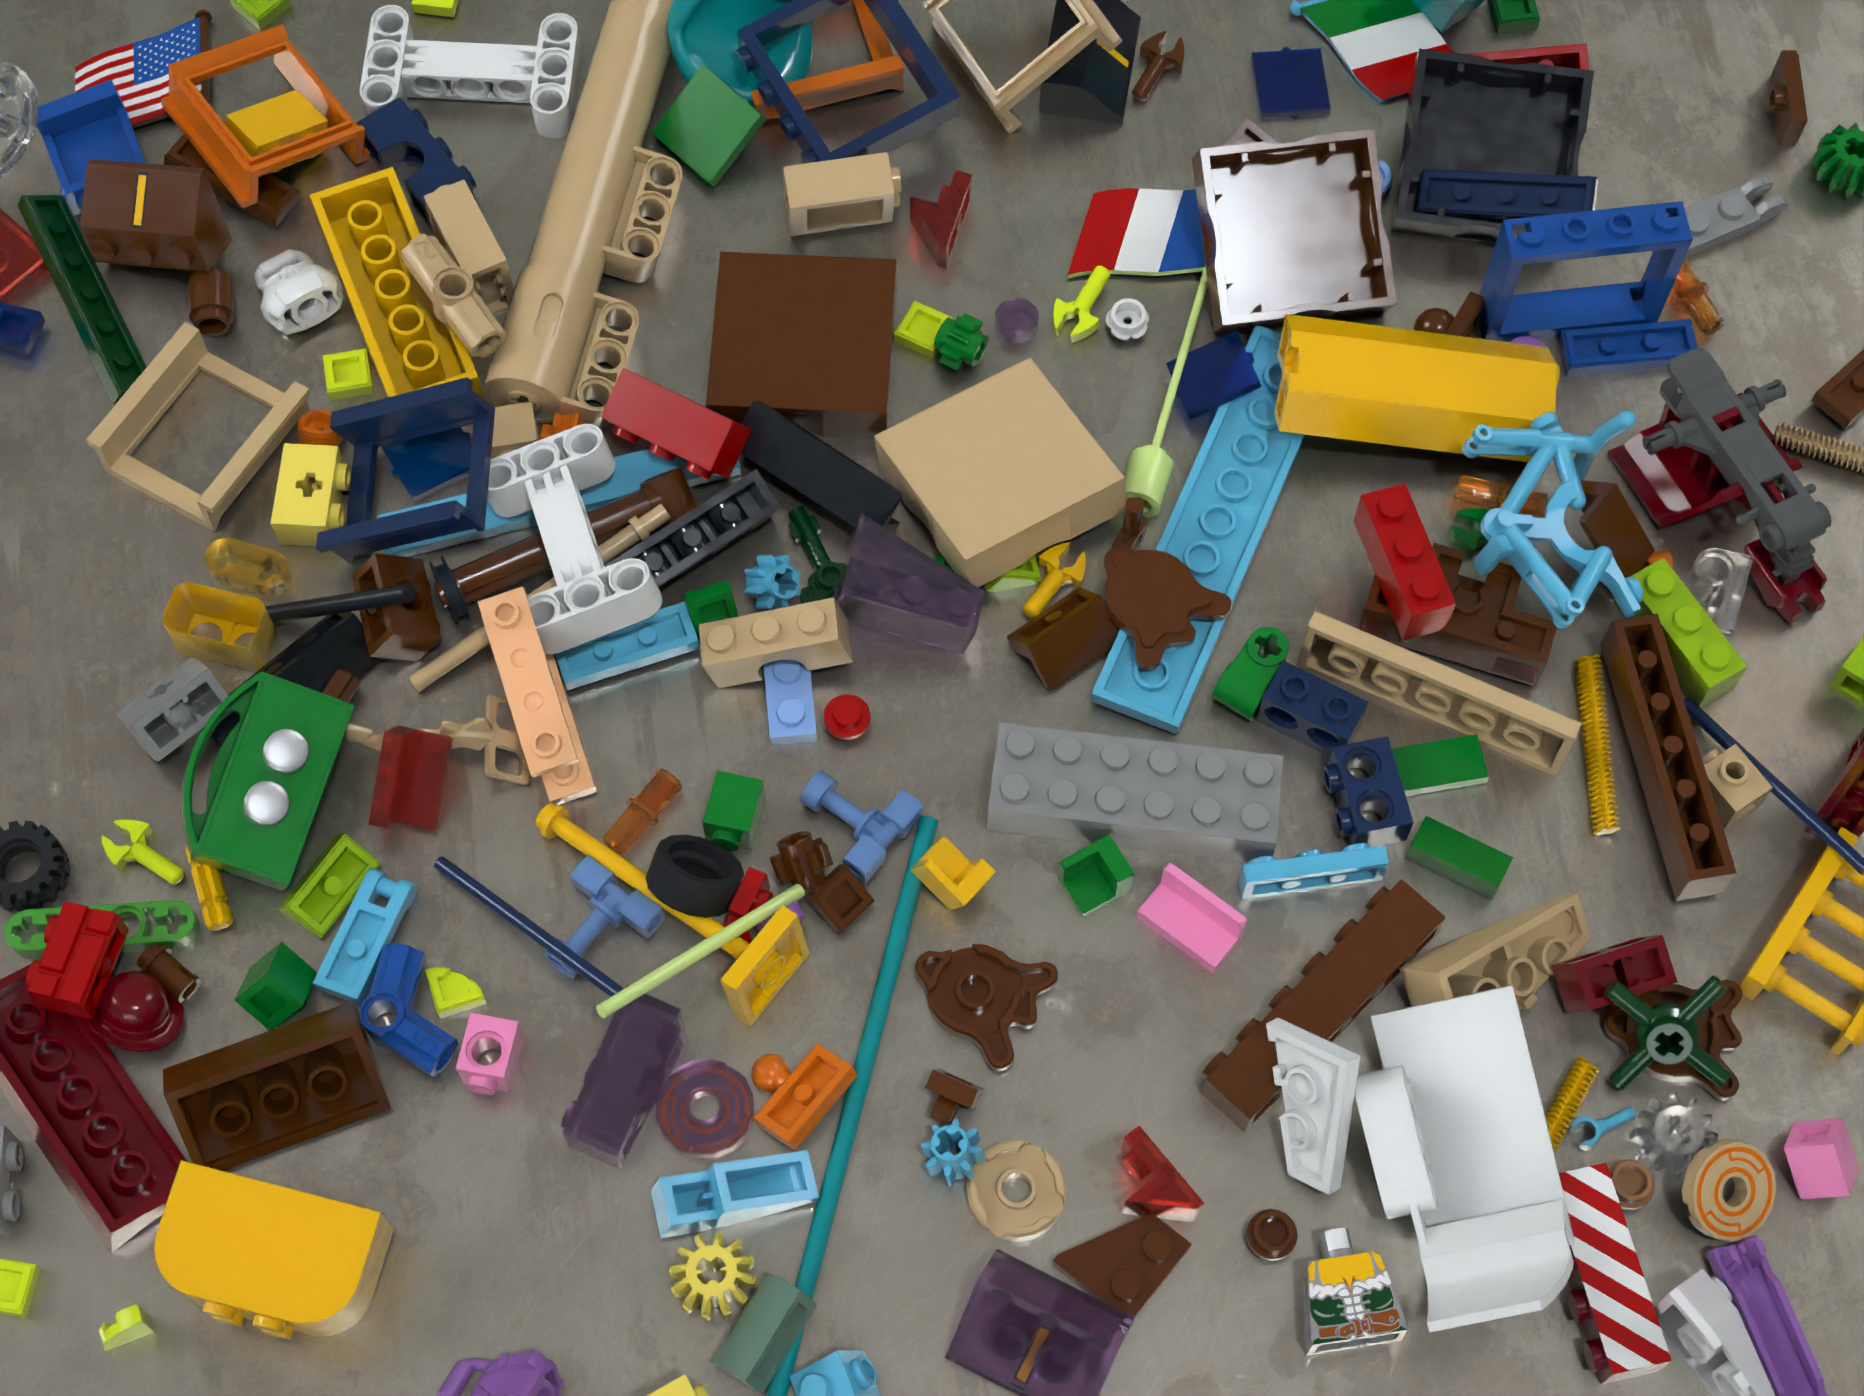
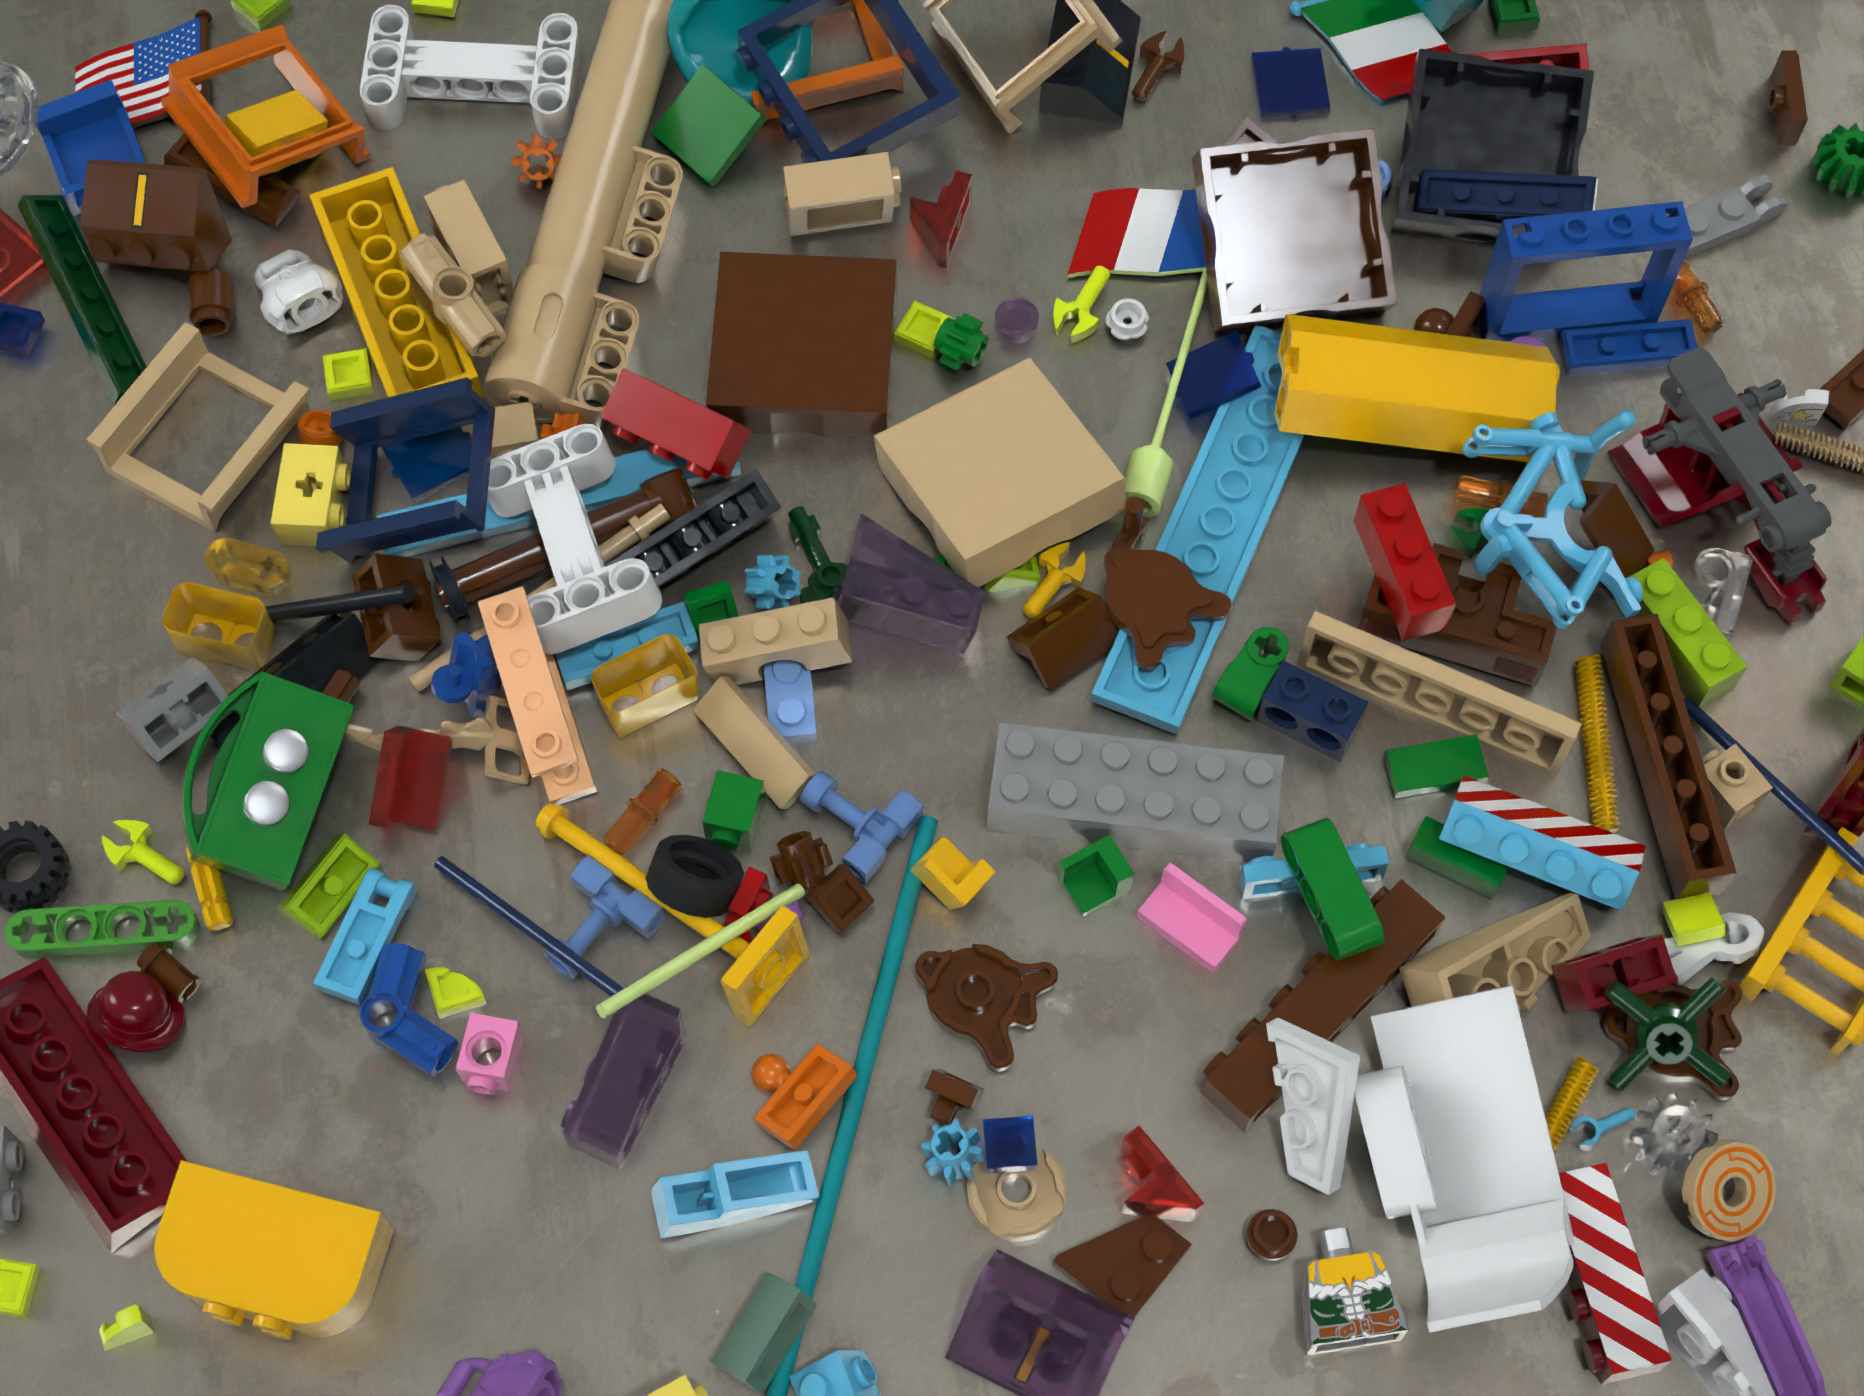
red brick [26,901,129,1020] -> none
reddish brown slope [163,1000,391,1171] -> none
green panel [234,942,317,1031] -> none
dark blue arch [357,97,477,232] -> none
clear purple tile [656,1059,755,1159] -> none
light yellow gear [669,1232,756,1321] -> none
black panel [741,401,903,541] -> none
red plate [824,694,871,740] -> none
dark blue brick [1323,736,1414,847] -> none
medium nougat plate [1609,1159,1655,1210] -> none
bright pink panel [1784,1118,1859,1200] -> none
none -> blue hips [431,631,502,718]
none -> orange gear [511,132,561,189]
none -> yellow piece [591,634,698,739]
none -> tan tile [692,676,816,809]
none -> clear blue plate [983,1116,1038,1174]
none -> green beam [1280,818,1385,961]
none -> medium azure brick [1439,775,1646,911]
none -> neon yellow tile [1663,892,1725,947]
none -> white piece [1664,912,1765,986]
none -> white tile [1771,389,1829,427]

